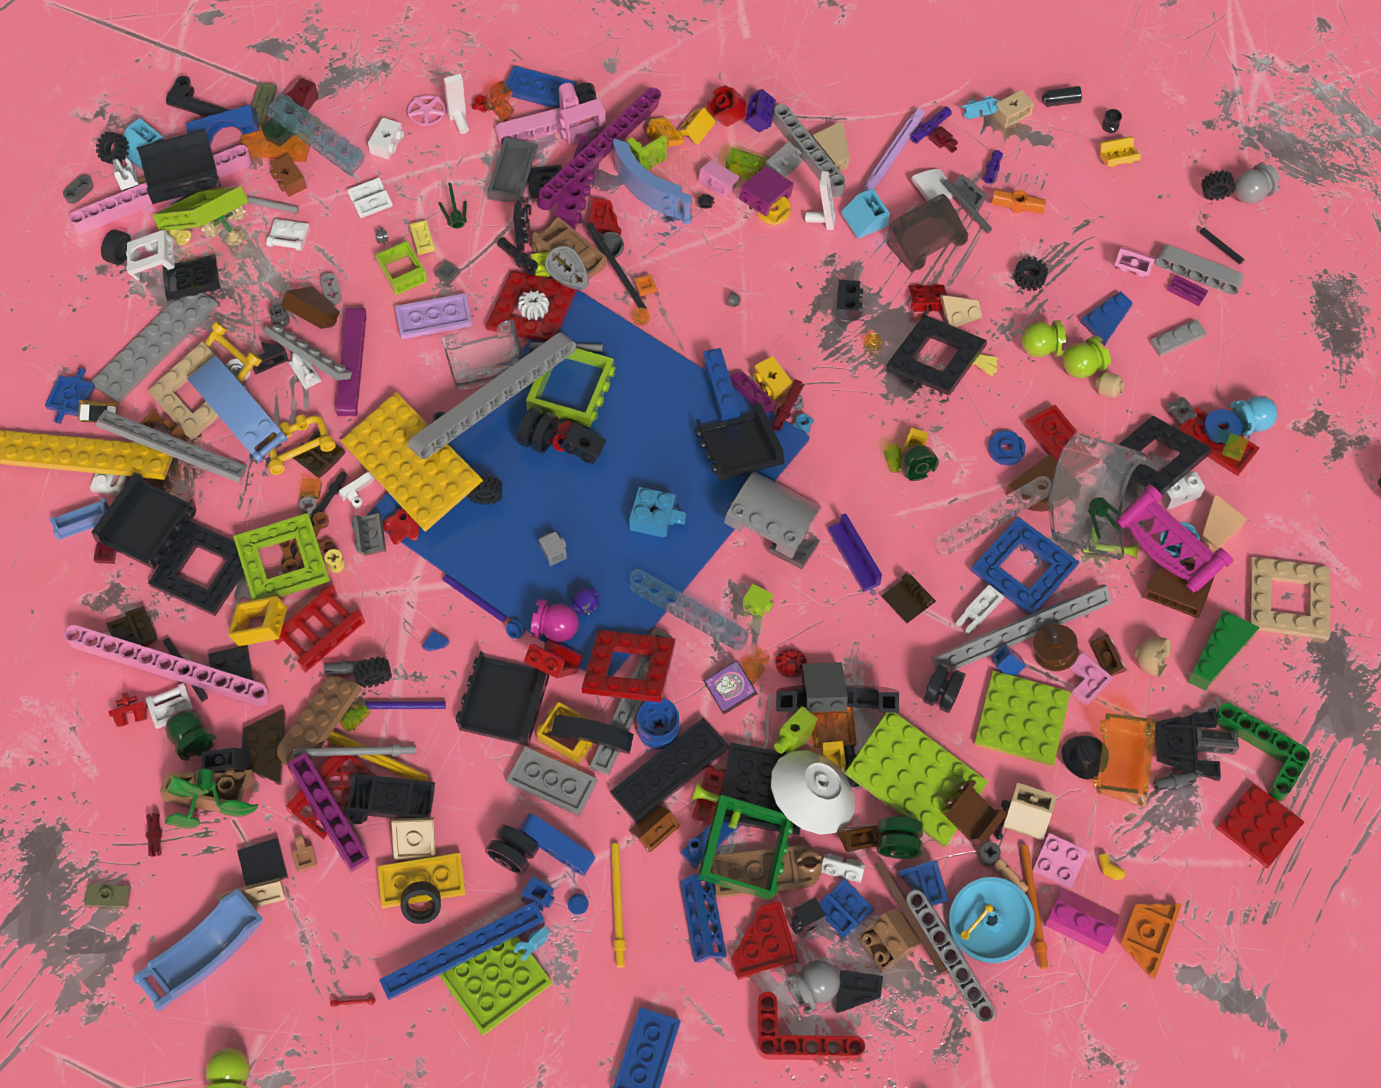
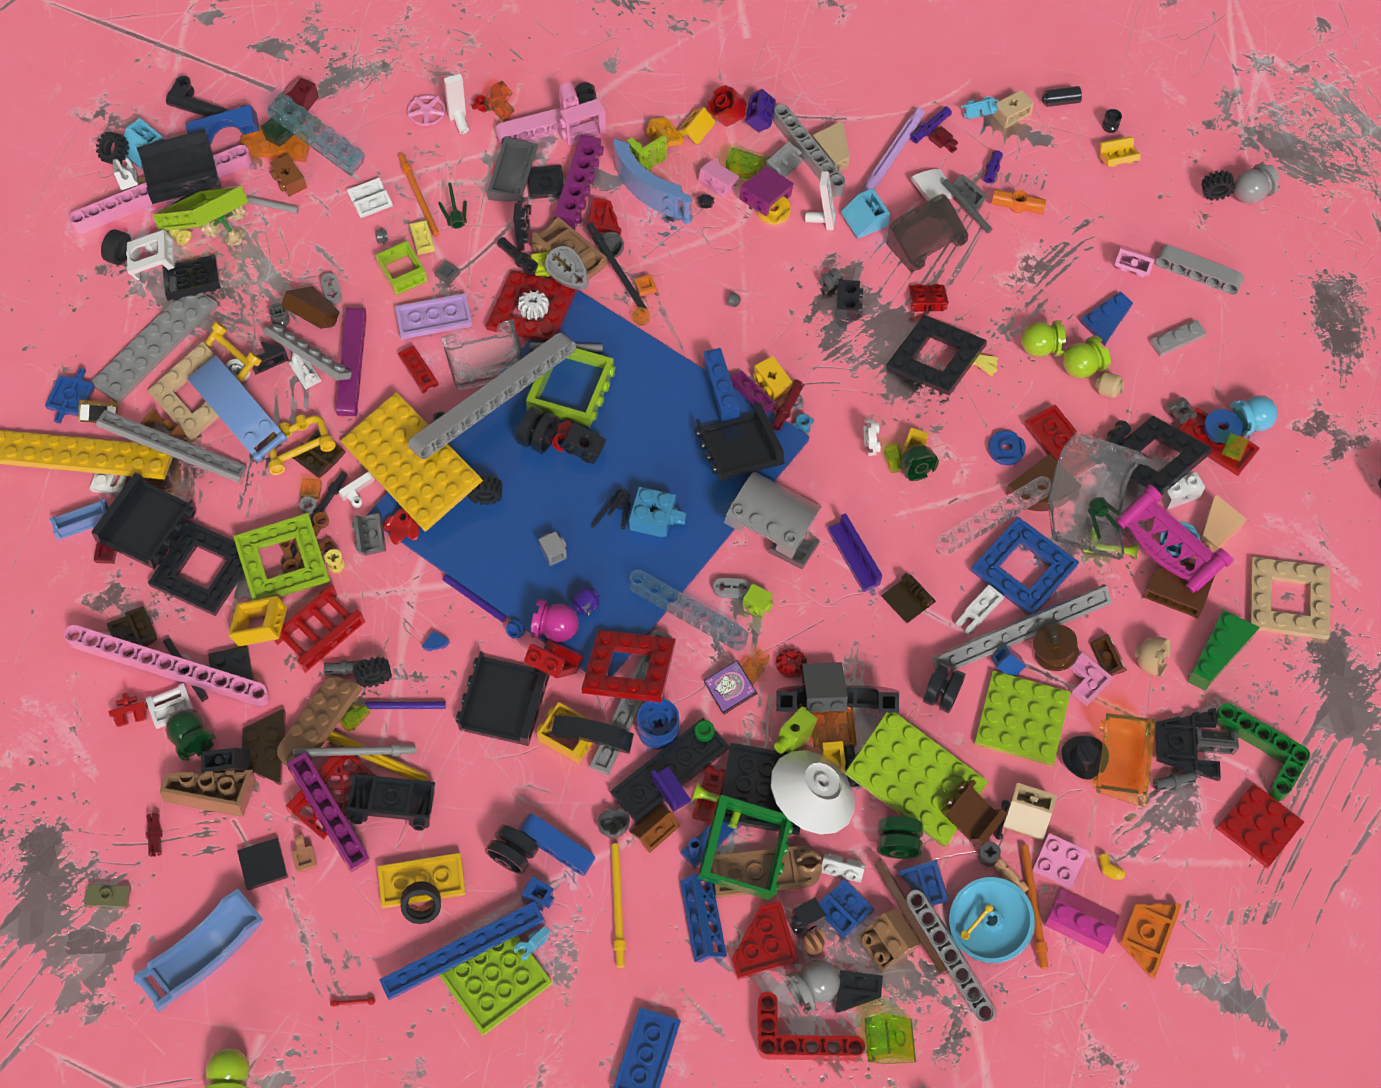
dark grey beam [63,175,94,204] -> none
green plant [165,769,259,829] -> none
tan plate [217,878,285,907] -> none
olive plate [252,82,277,126] -> none
white plate [266,219,310,251] -> none
white brick [368,118,404,159] -> none
tan tile [391,817,436,860] -> none
blue plate [502,65,577,109] -> none
light grey plate [506,747,598,817] -> none
magenta beam [537,87,661,210] -> none
blue plate [568,894,589,915] -> none
reddish brown slope [837,825,878,852] -> none
clear yellow plate [864,333,882,351] -> none
tan wing [940,294,983,327] -> none
black tyre [1014,256,1048,291] -> none
magenta tile [1167,275,1208,306] -> none
black bar [1199,227,1245,265] -> none
none -> orange bar [398,153,439,236]
none -> red plate [398,345,439,394]
none -> black plant [591,489,631,529]
none -> dark grey hair [597,808,630,839]
none -> dark purple panel [651,766,691,812]
none -> green tile [695,720,715,742]
none -> light grey beam [713,578,750,599]
none -> nougat arm [803,928,826,957]
none -> dark grey wheel [819,268,843,292]
none -> white plate [863,418,880,456]
none -> clear neon green slope [864,1013,916,1065]
none -> black pin [1091,420,1131,464]

